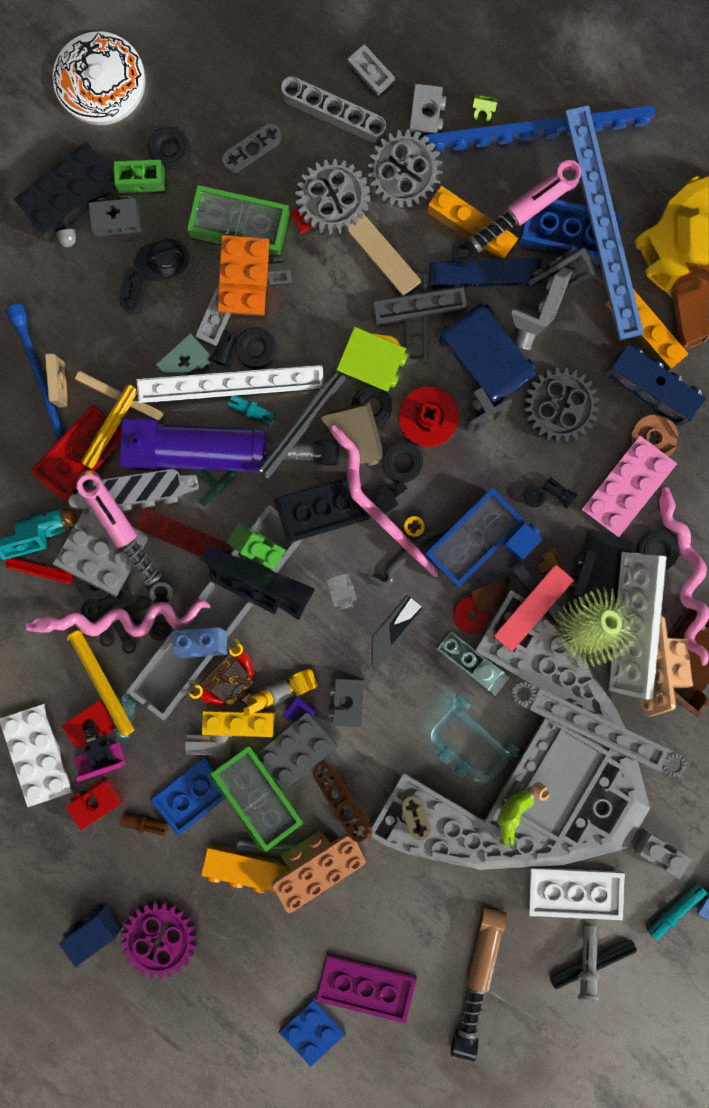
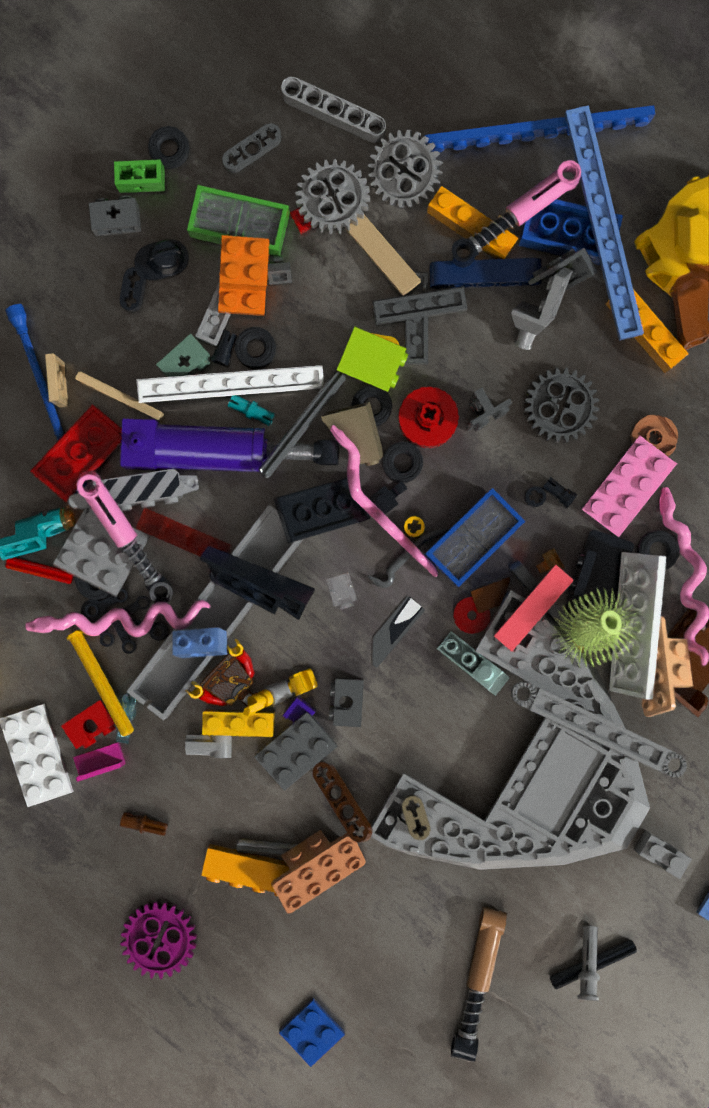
black brick [14,141,117,242] -> none
dish [53,32,145,125] -> none
light grey hinge [56,229,76,247] -> none
dark blue brick [59,905,122,968] -> none
red brick [66,778,124,831] -> none
yellow axle [81,384,138,468] -> none
black plate [85,726,116,770] -> none
blue tile [150,756,224,836] -> none
clear green piece [199,470,236,507] -> none
clear brick [208,746,303,852] -> none
bright green brick [227,522,286,570] -> none
magenta tile [315,953,417,1024] -> none
light grey plate [347,44,395,96] -> none
light grey brick [410,84,446,139] -> none
clear light blue bar [431,693,523,783] -> none
dark blue windscreen [435,303,537,407] -> none
lime tile [473,94,497,121] -> none
lime arm [497,782,550,846] -> none
blue brick [501,523,542,561] -> none
white plate [528,867,625,920] -> none
dark blue brick [604,344,706,427] -> none
teal pin [647,883,708,942] -> none

